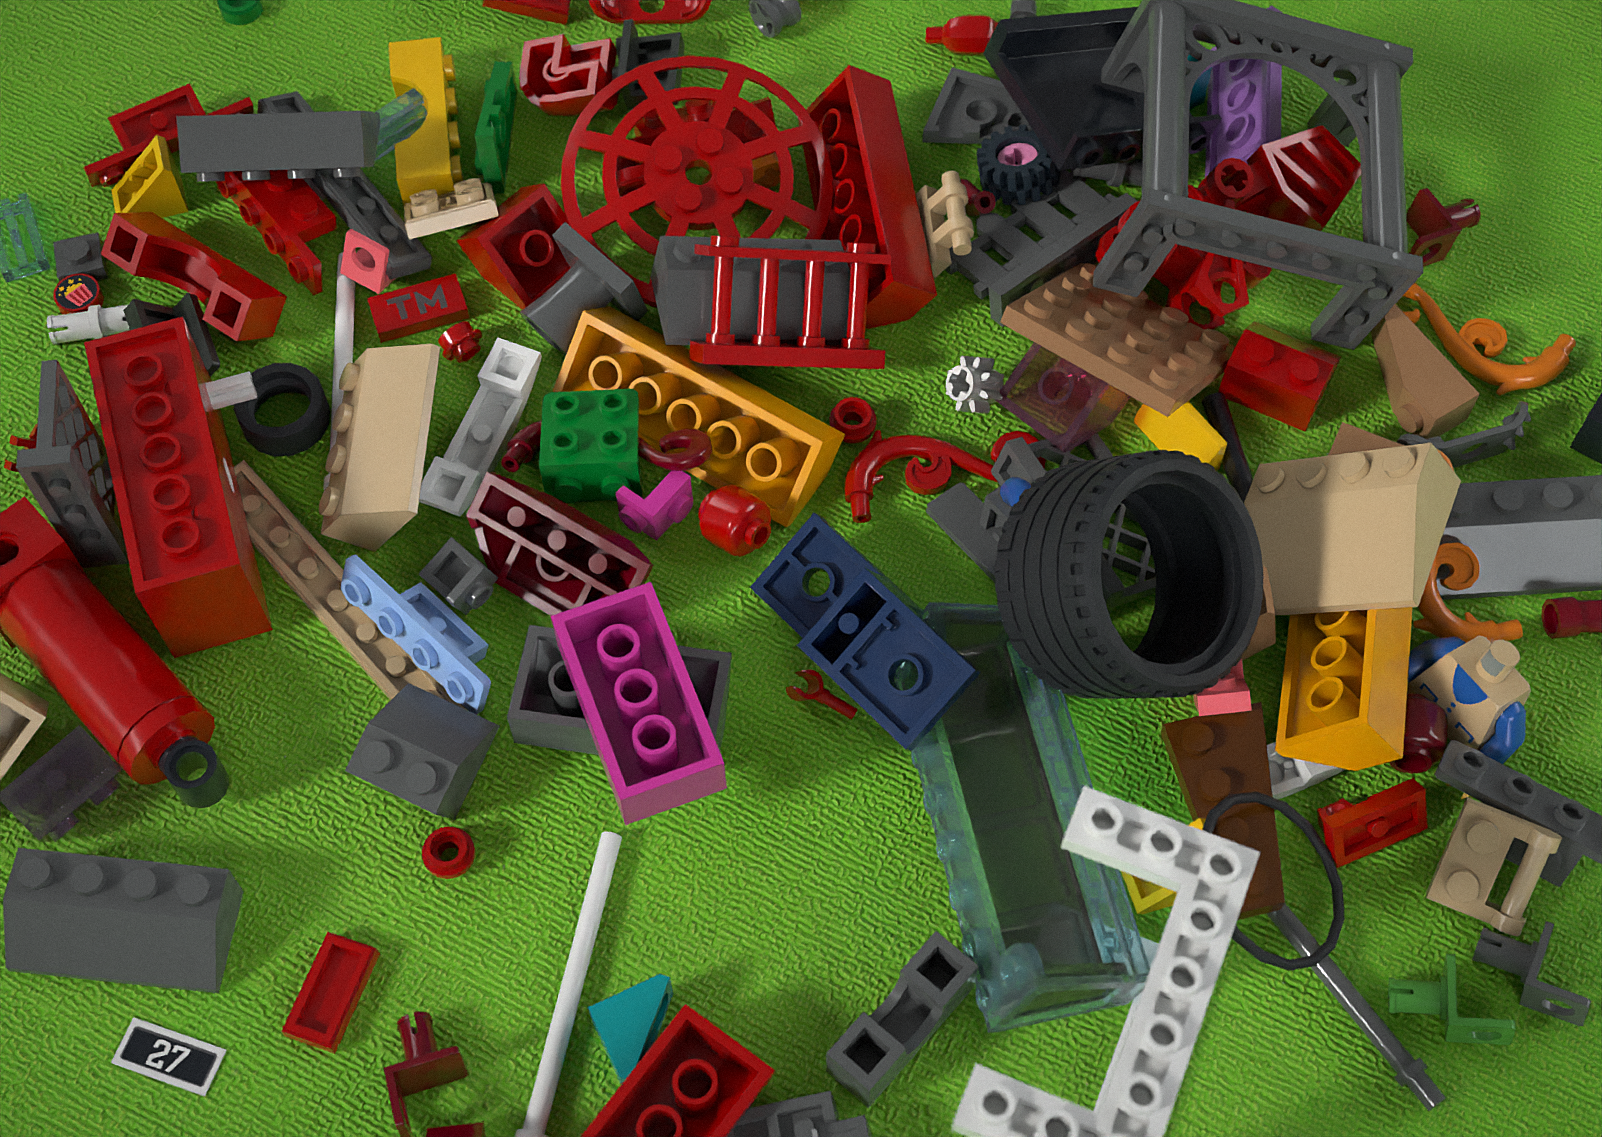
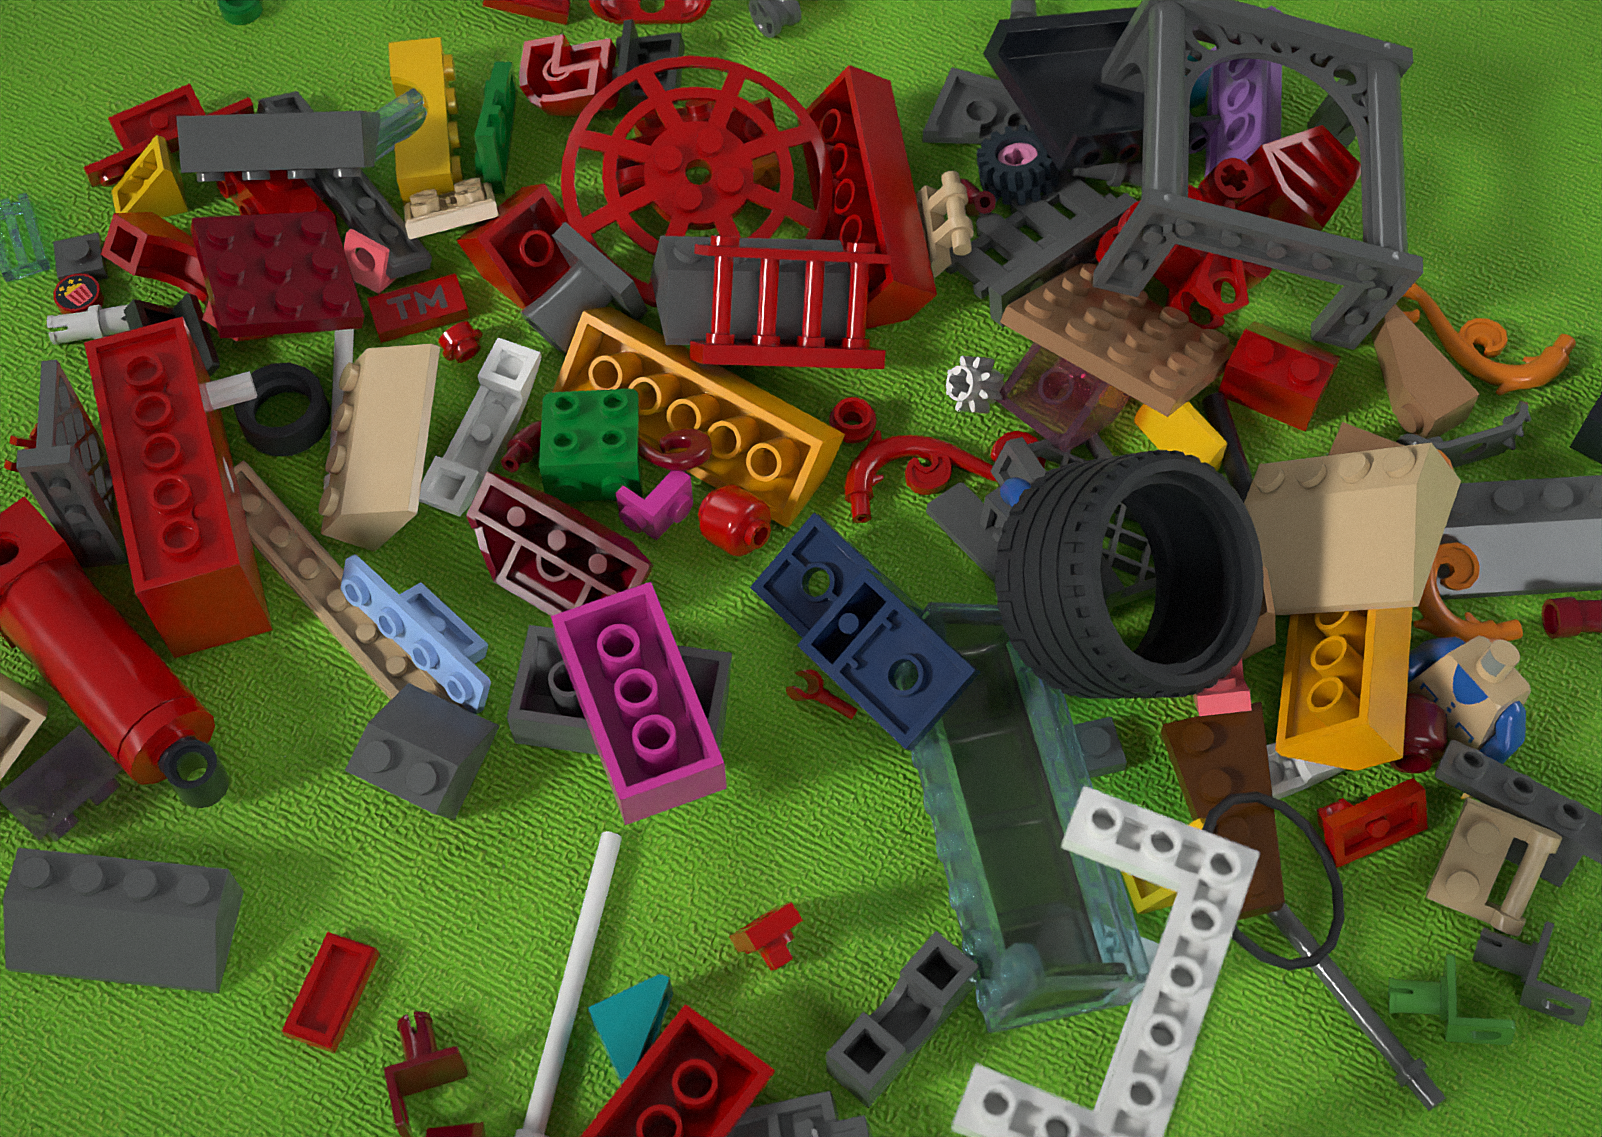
sticker [111,1017,227,1096] -> none
dark grey bracket [419,537,499,615] -> none
red plate [422,827,475,879] -> none
red plant [925,15,998,56] -> none
dark red bracket [1406,188,1481,267] -> none
none -> dark red plate [191,211,365,339]
none -> red hinge [729,902,803,971]
none -> dark grey plate [1060,717,1127,782]

